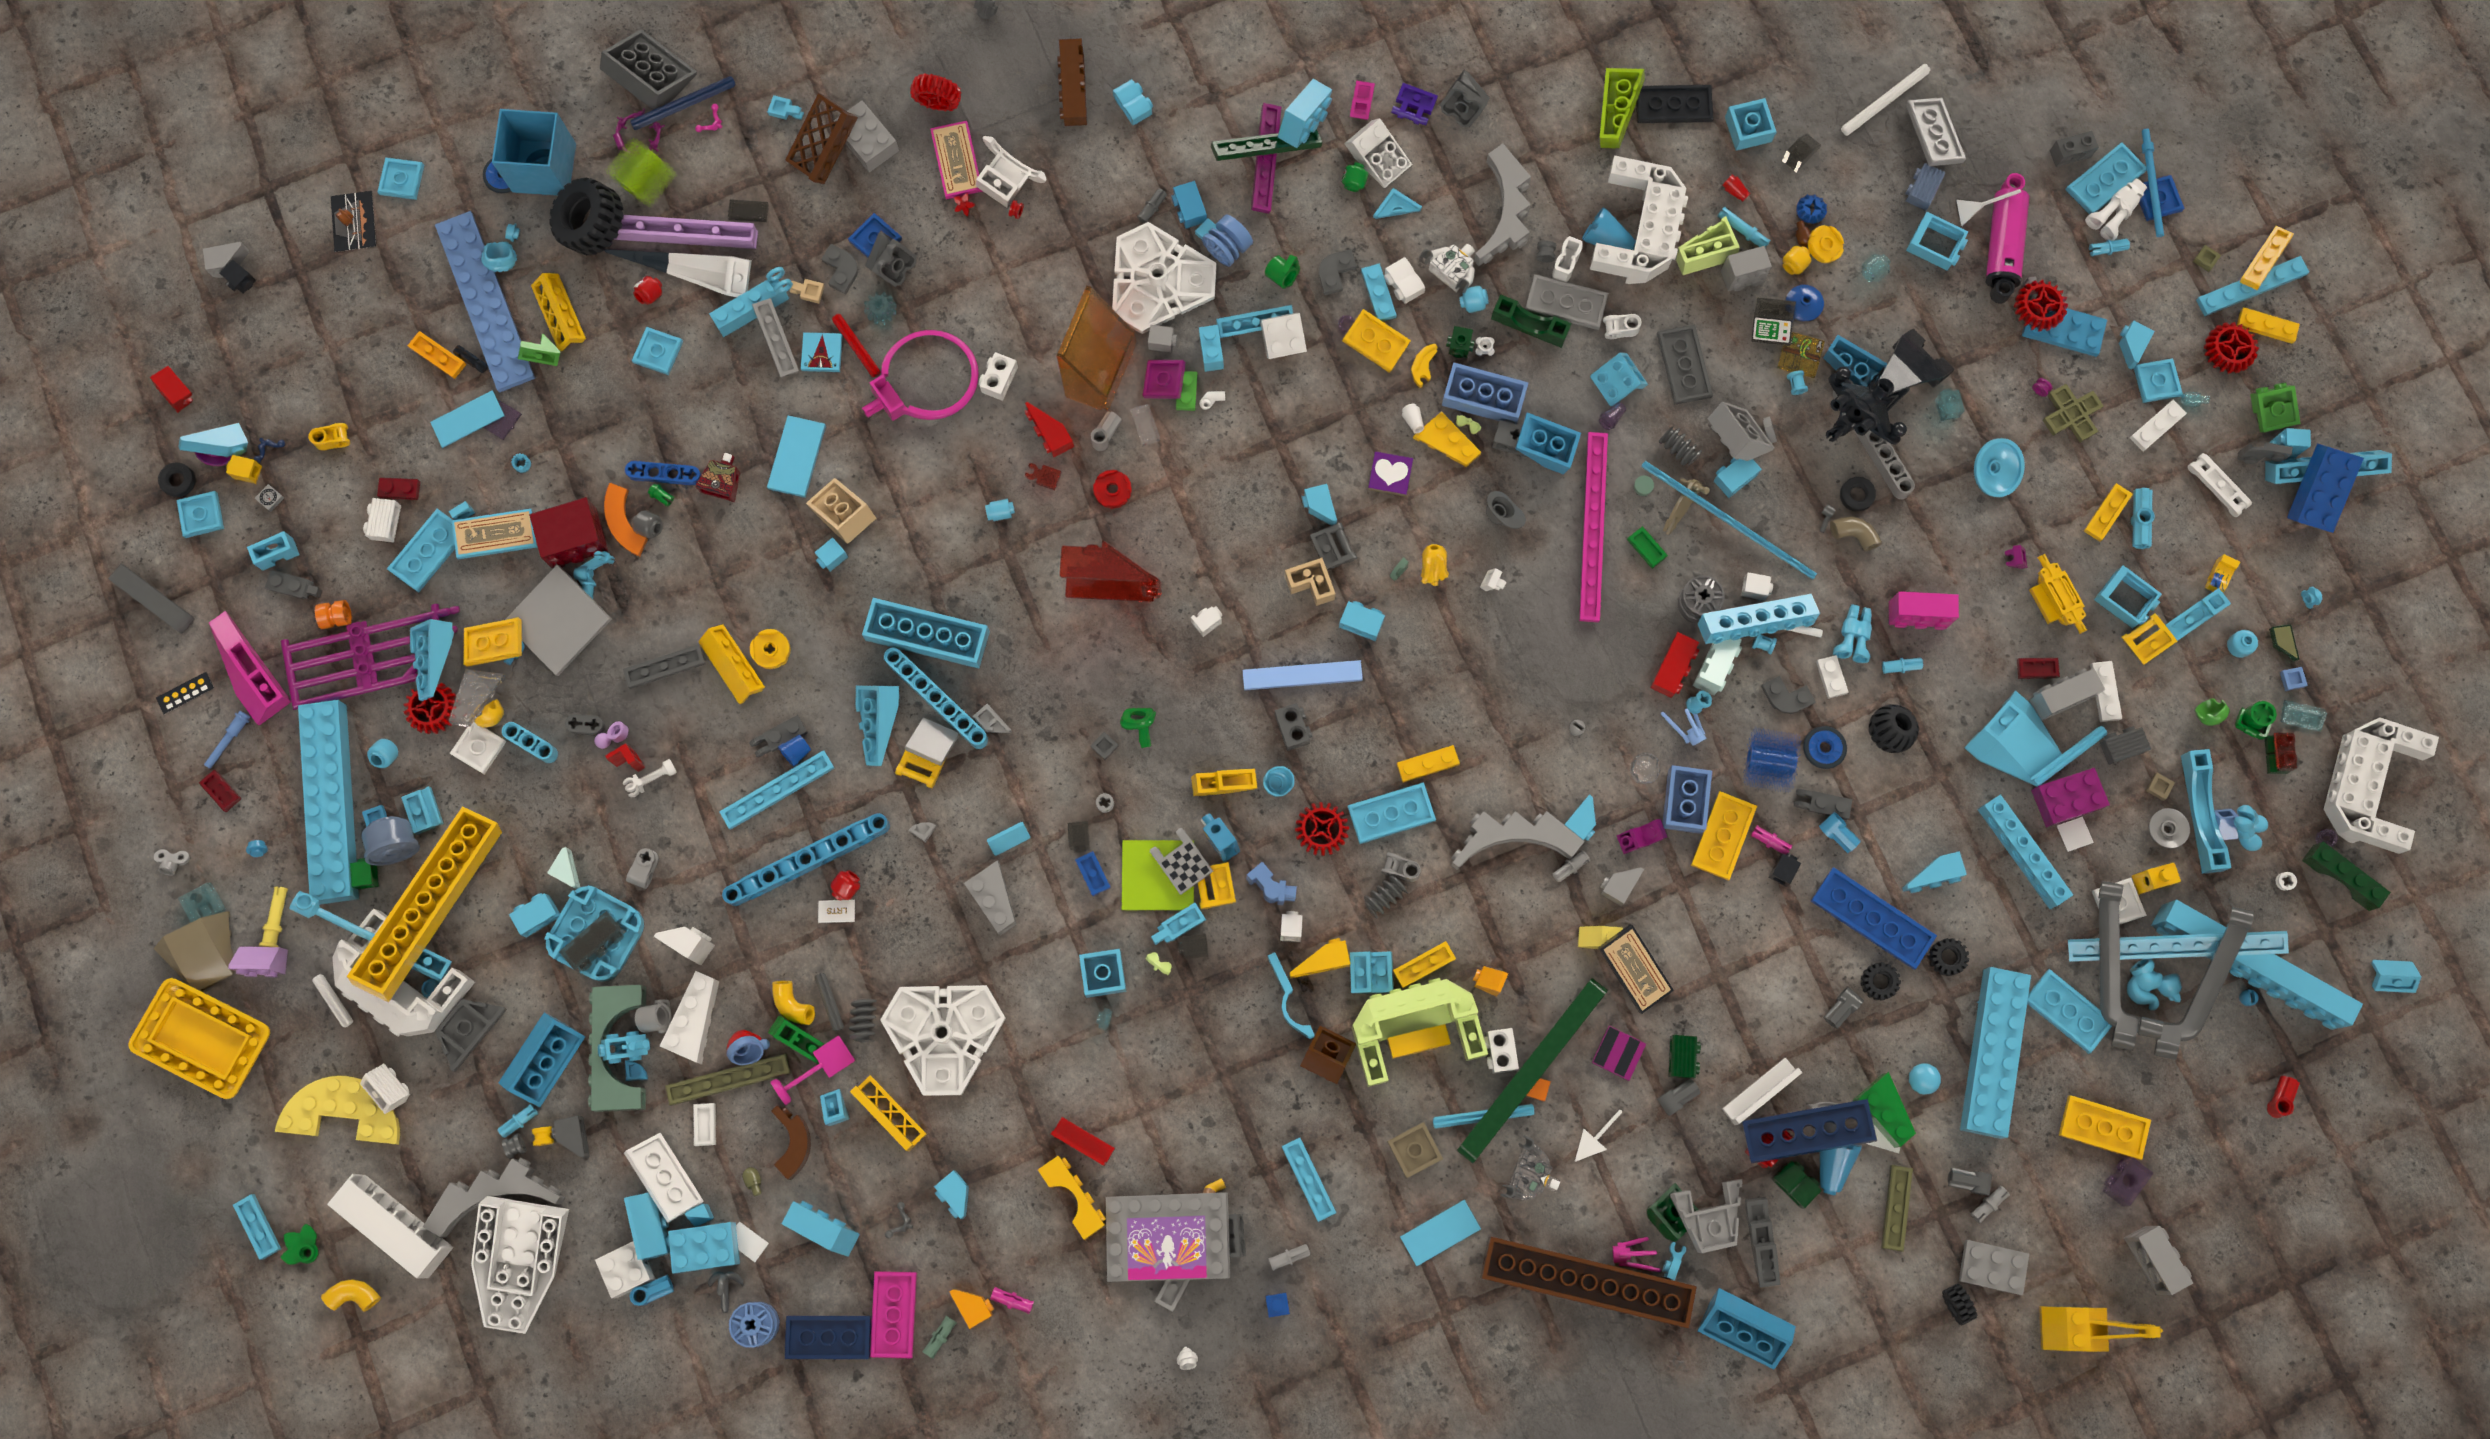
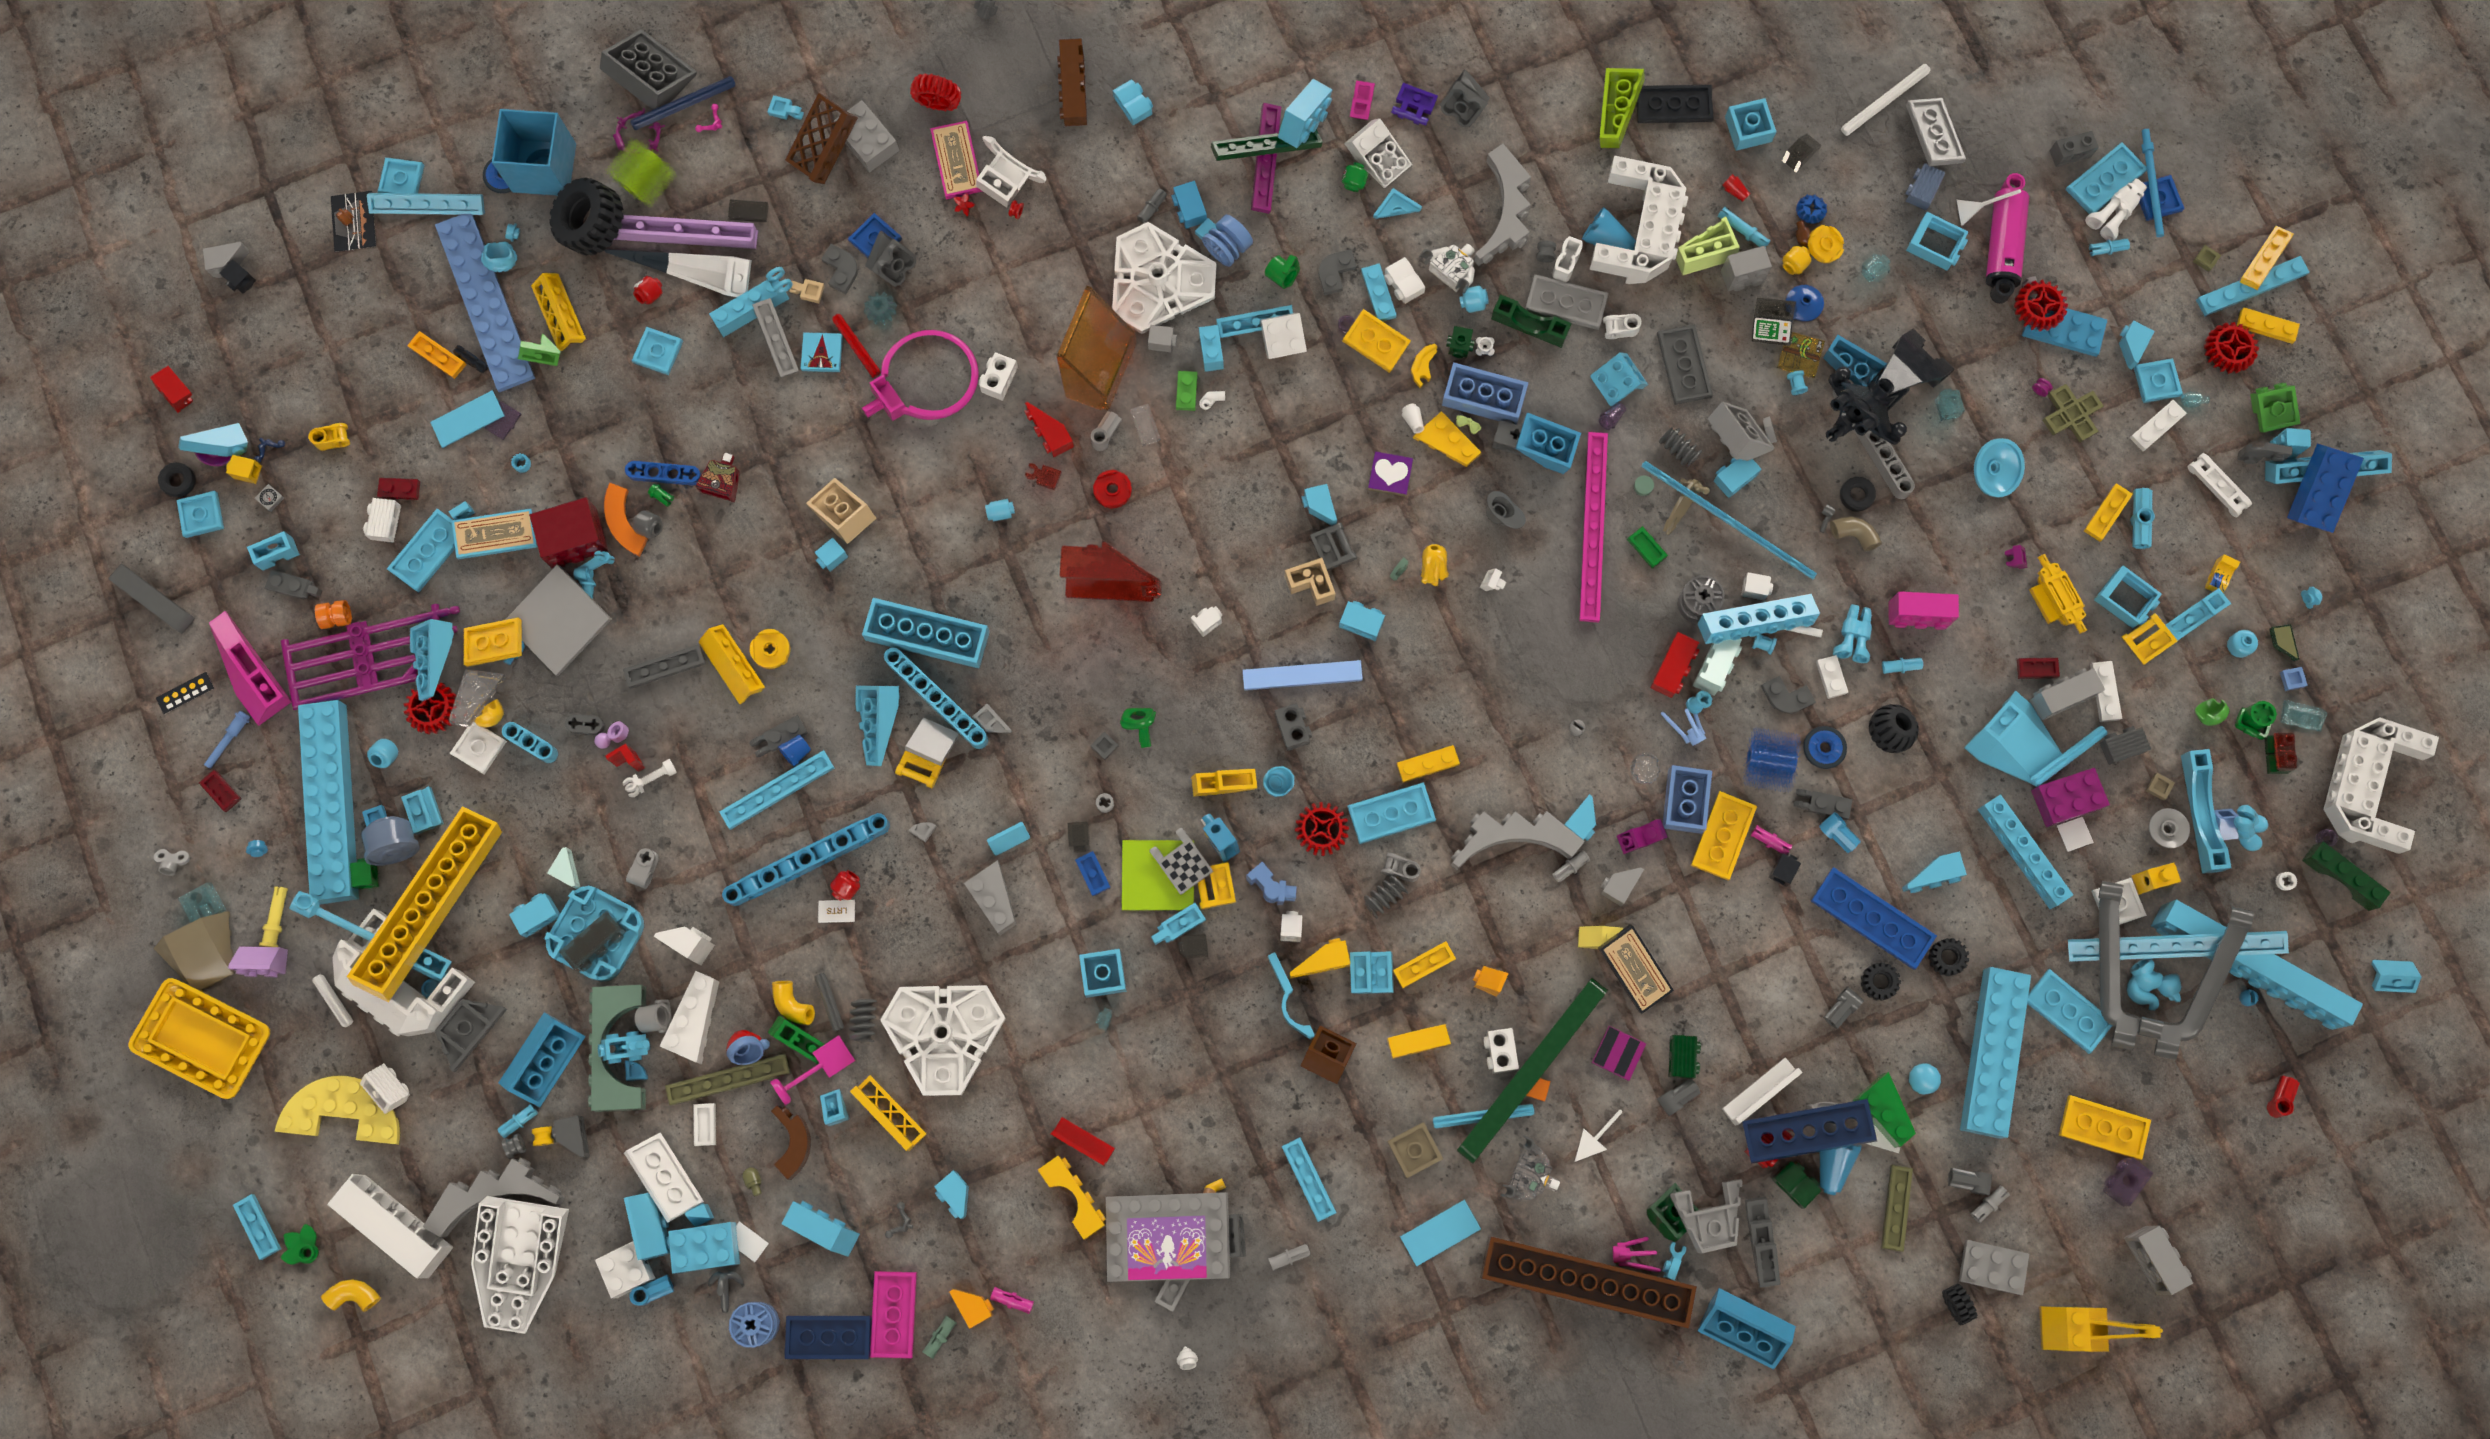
medium azure tile [767,416,826,498] -> none
magenta tile [1142,360,1186,399] -> none
yellowish green piece [1146,952,1172,975] -> none
blue brick [1265,1292,1290,1318] -> none
yellowish green wedge [1352,978,1488,1087] -> none
none -> medium azure plate [367,193,485,215]

